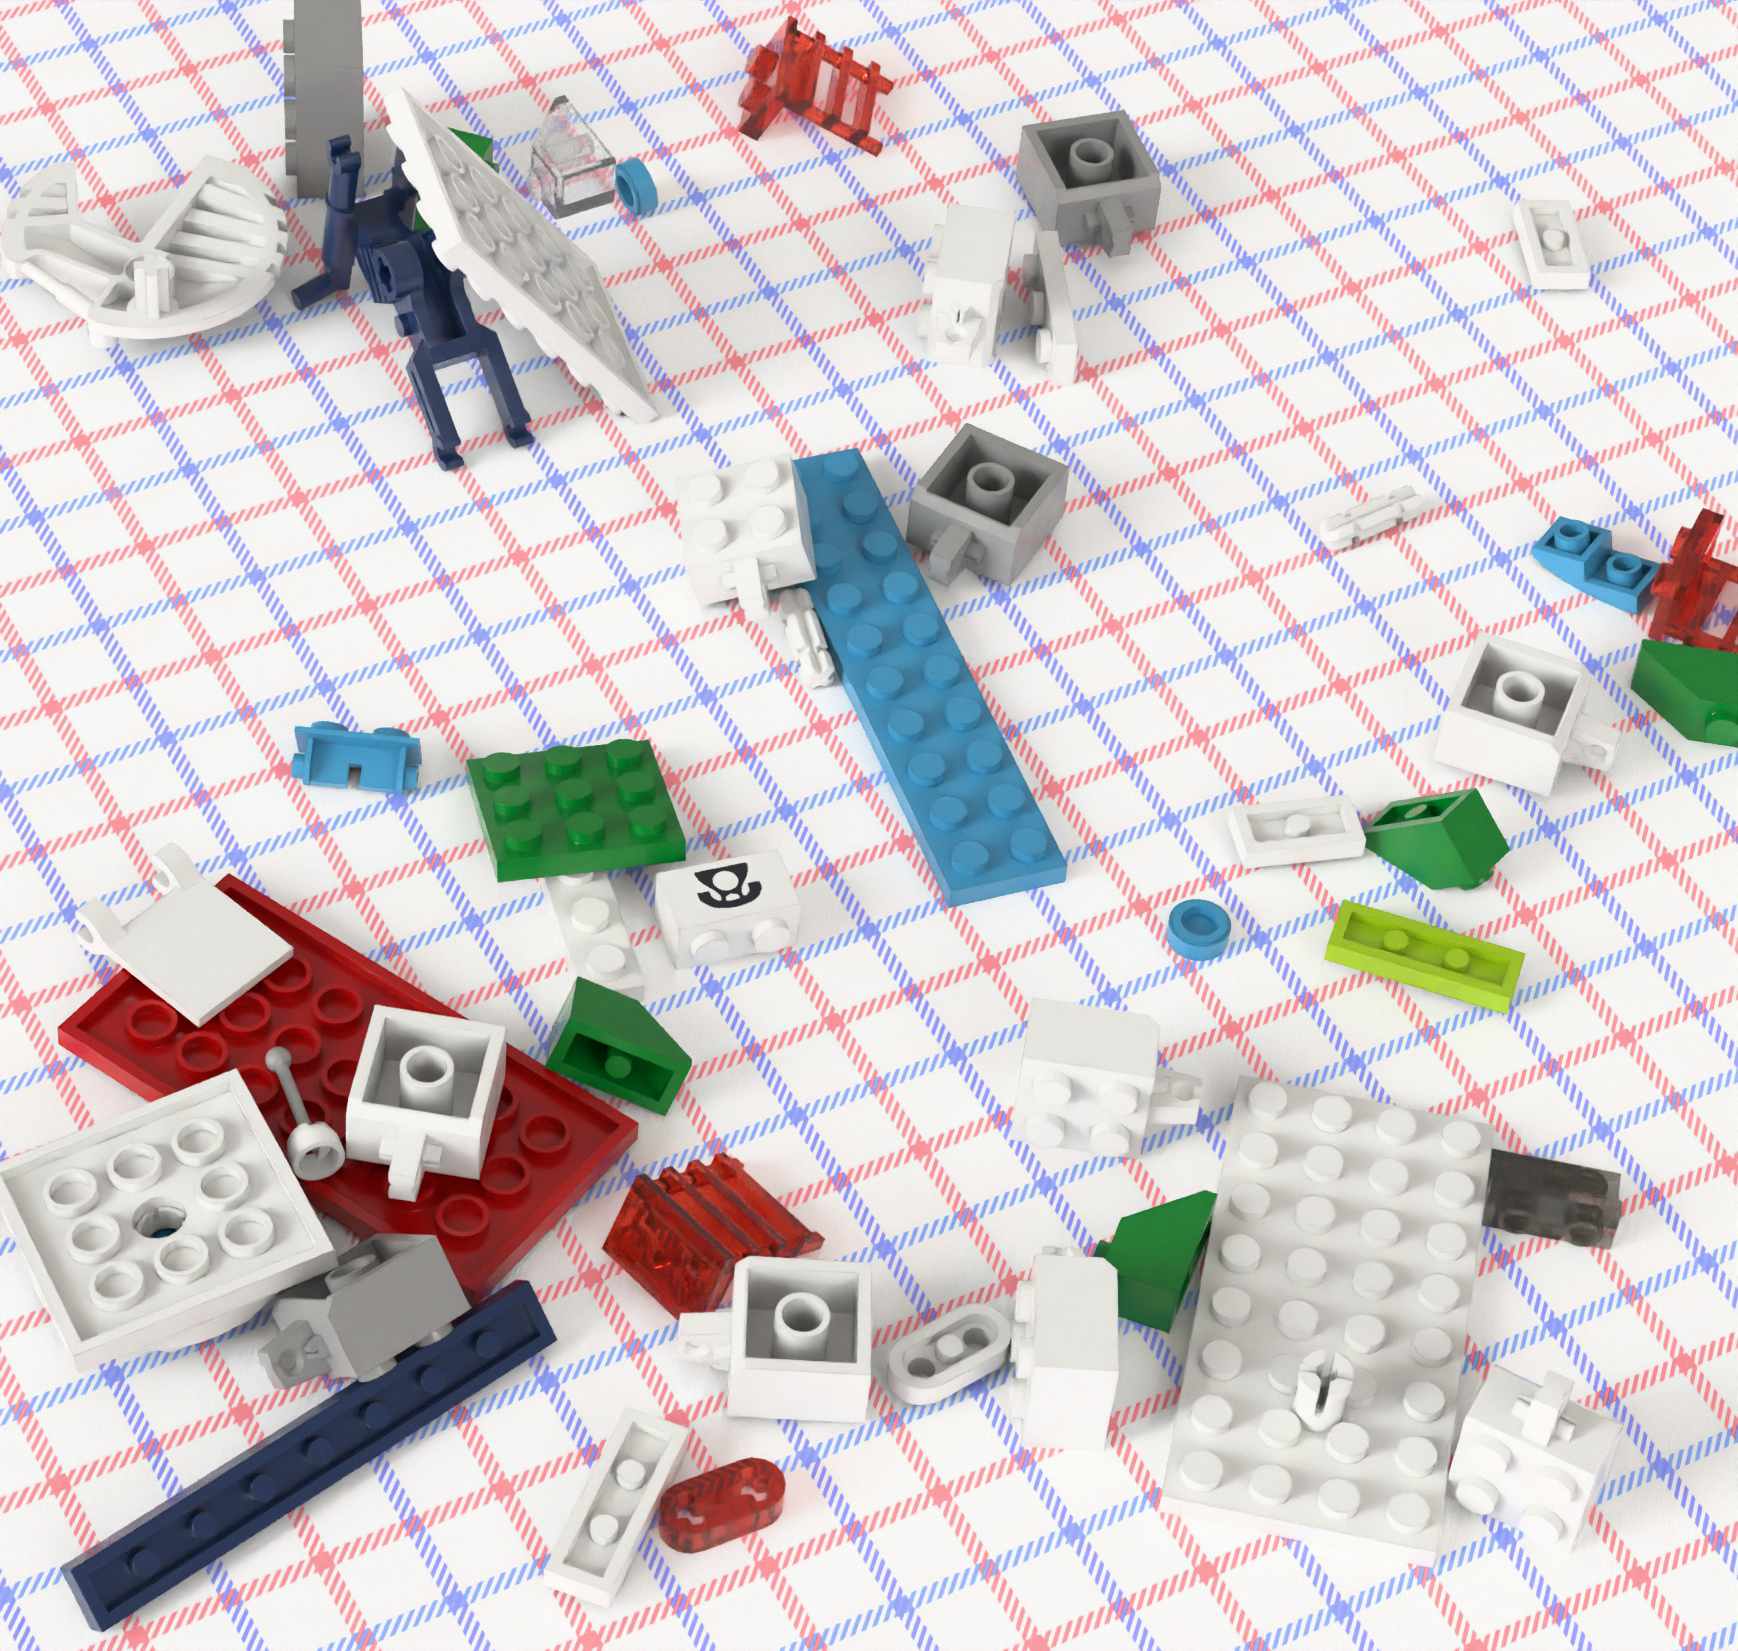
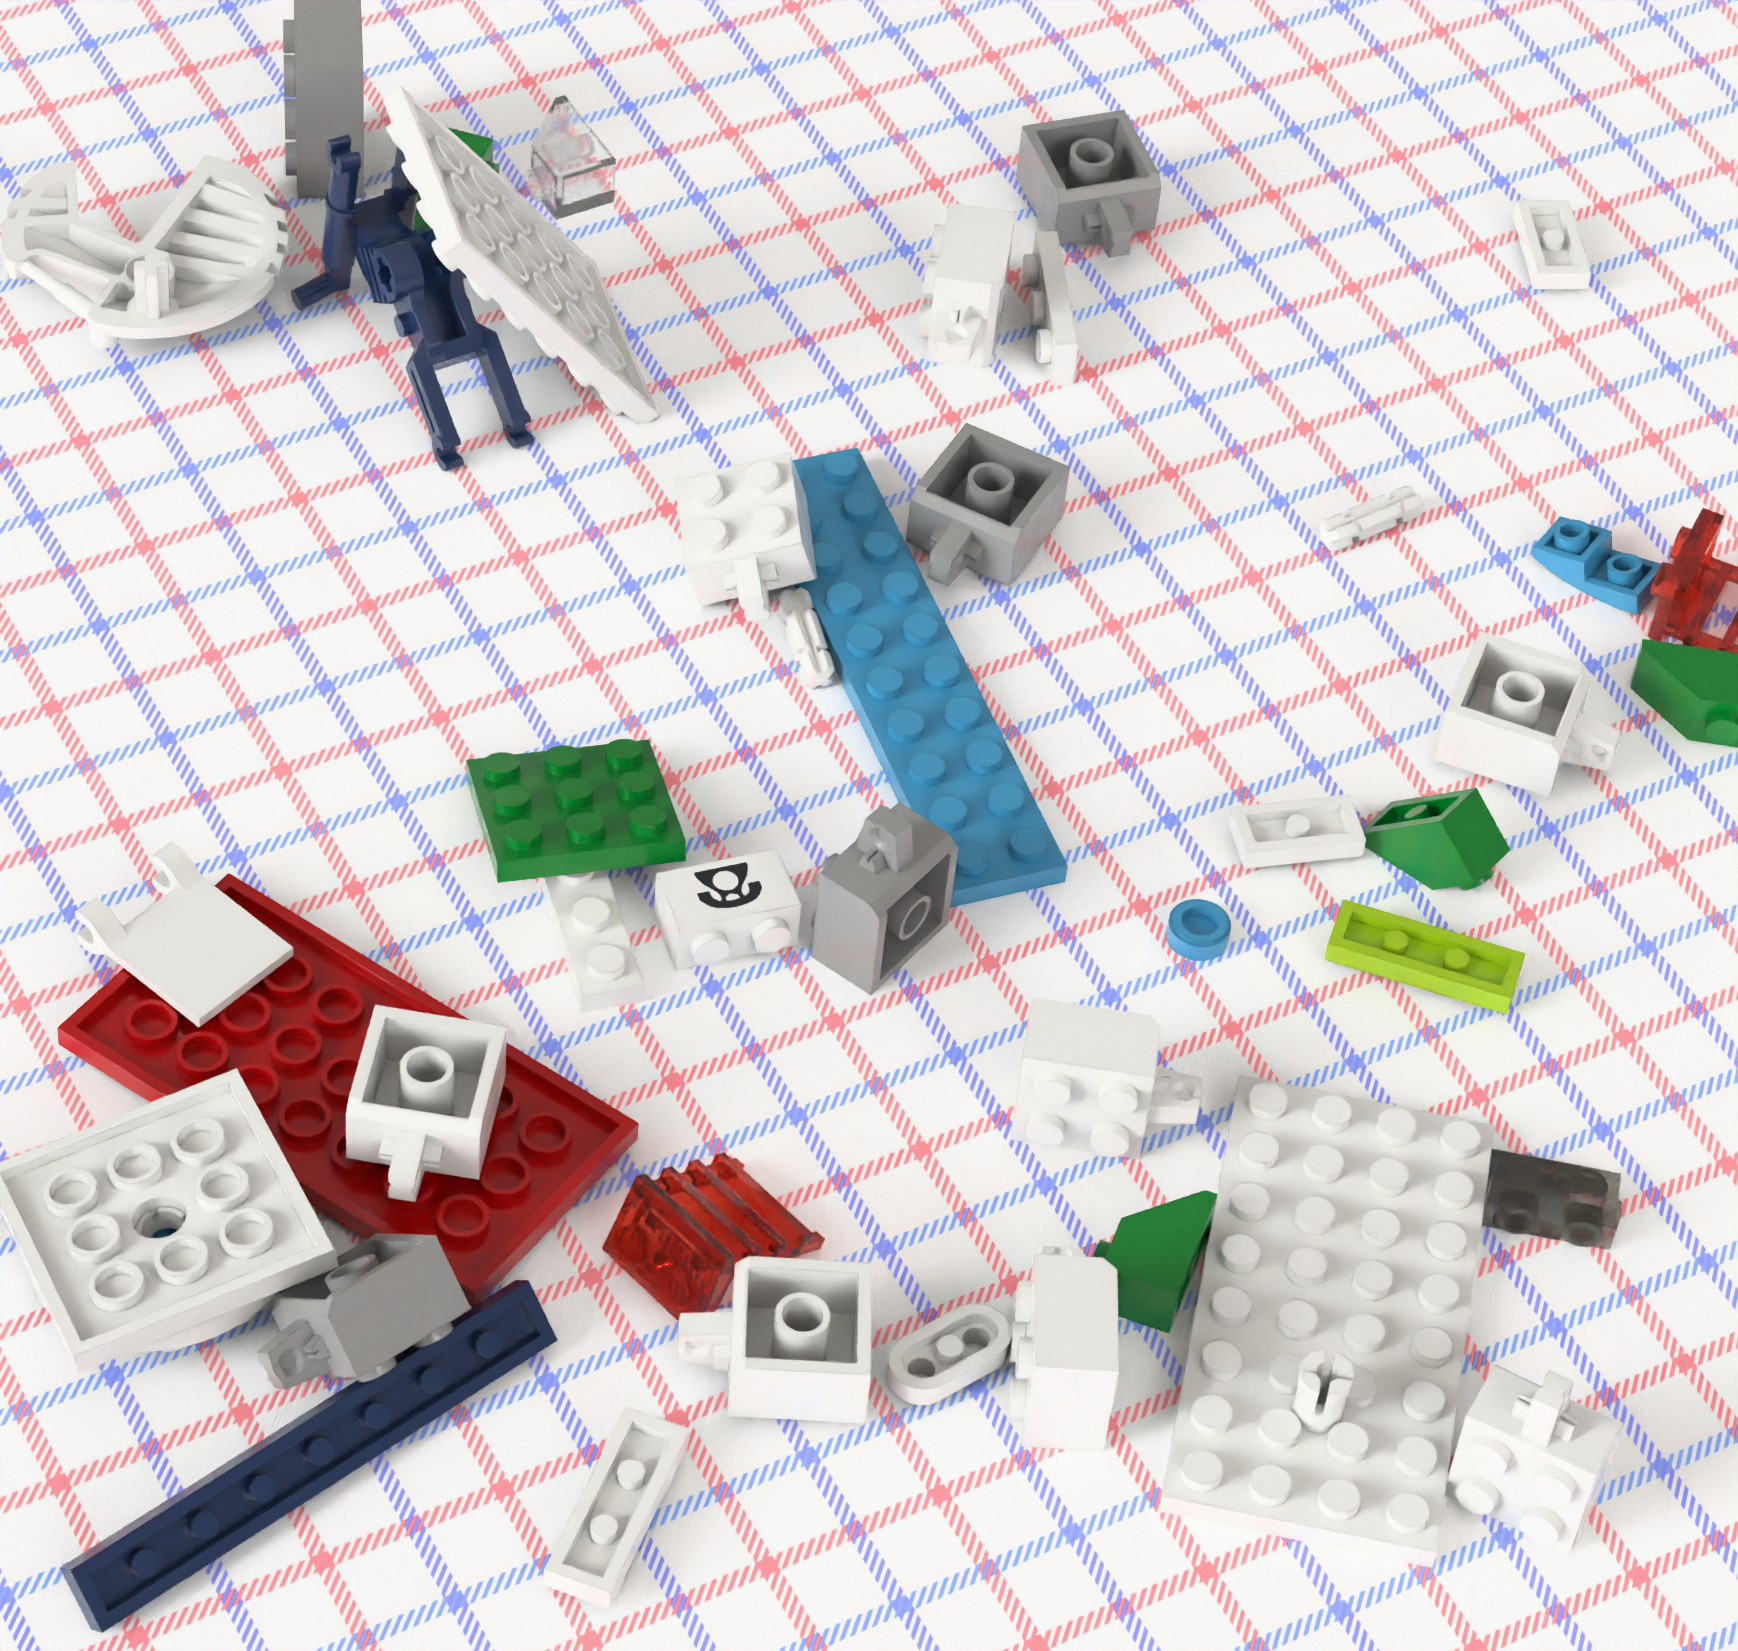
white hinge [265,1046,345,1181] -> none
dark azure hinge [291,721,422,795] -> none
green slope [545,976,692,1116] -> none
dark azure tile [613,157,658,216] -> none
clear red beam [658,1457,786,1554] -> none
clear red plate [737,15,894,157] -> none
none -> light grey hinge [811,802,958,996]

